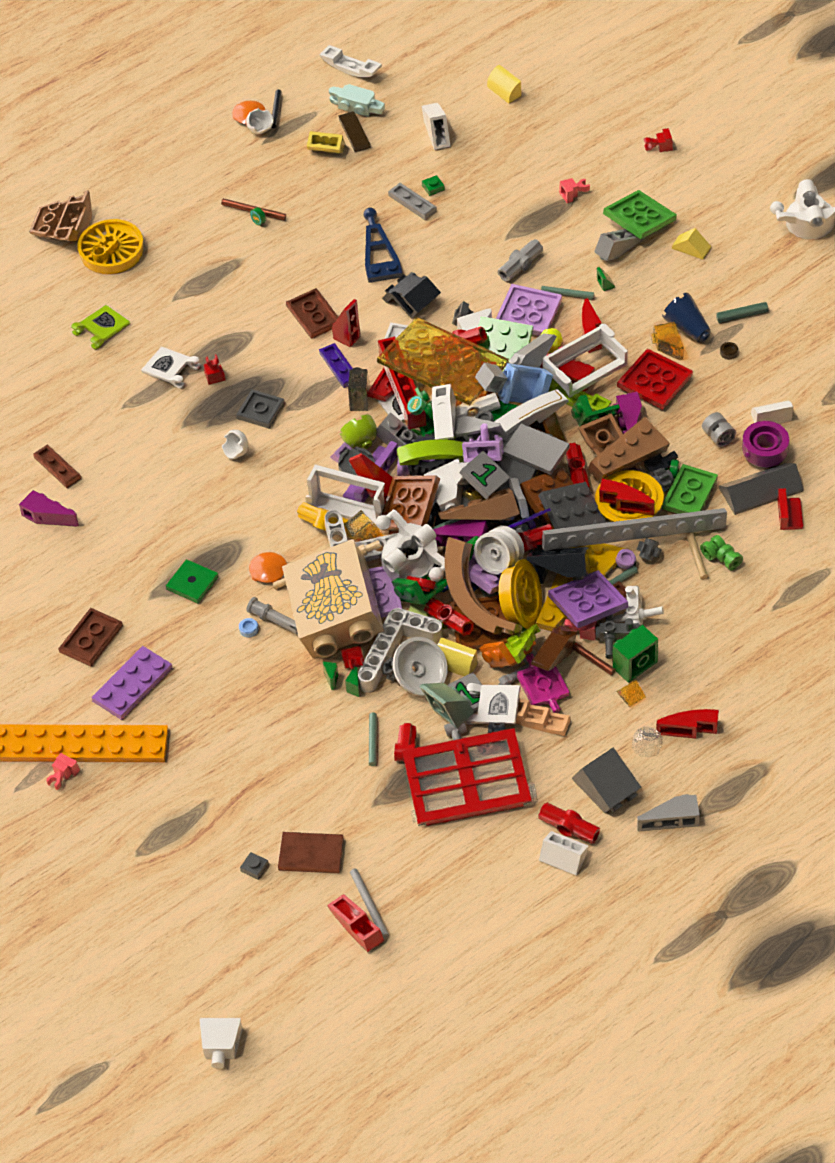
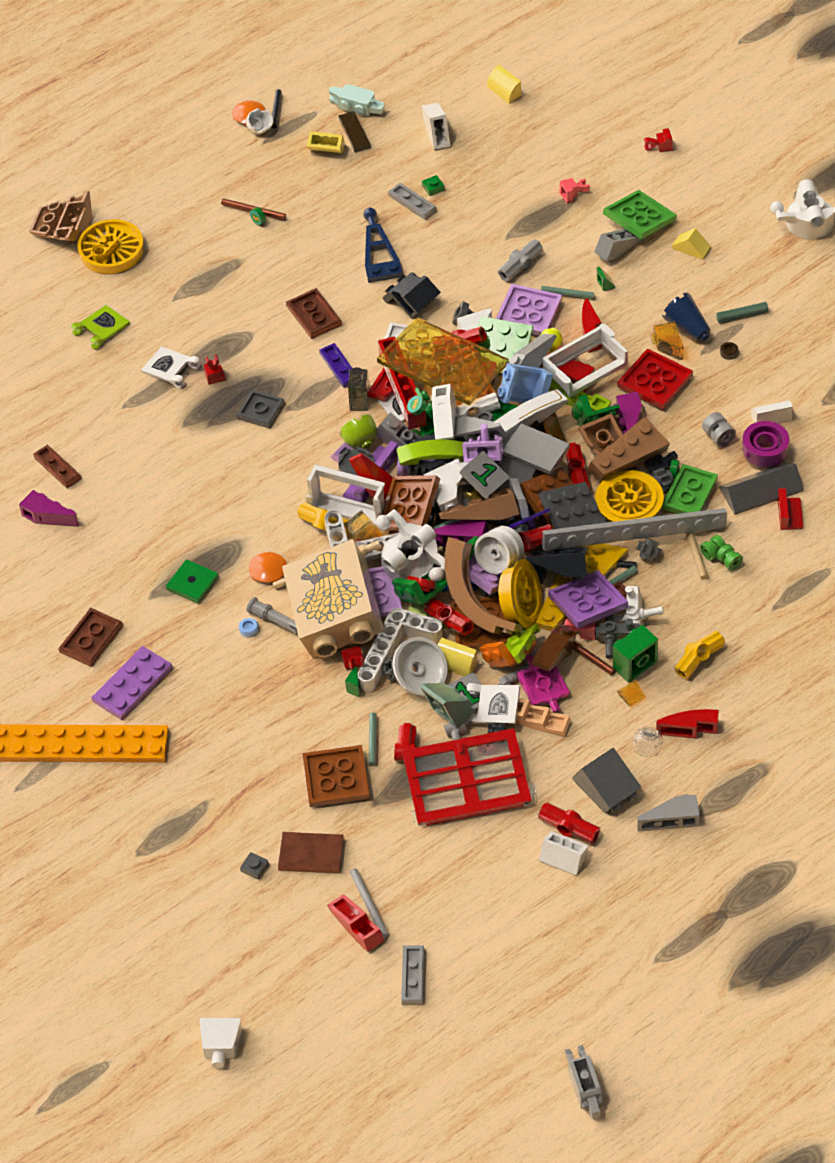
coral piece [46,753,80,790] -> none
white hair [222,430,248,459] -> none
white slope [320,45,382,77] -> none
green slope [323,662,339,690] -> none
red slope [332,299,361,347] -> none
light grey panel [475,363,508,393] -> none
red slope [599,479,655,515] -> none
lavender tile [616,549,636,569] -> none
none -> dark orange plate [302,745,370,807]
none -> light grey tile [401,945,424,1005]
none -> light grey hinge [565,1045,602,1119]
none -> yellow piece [674,631,725,679]

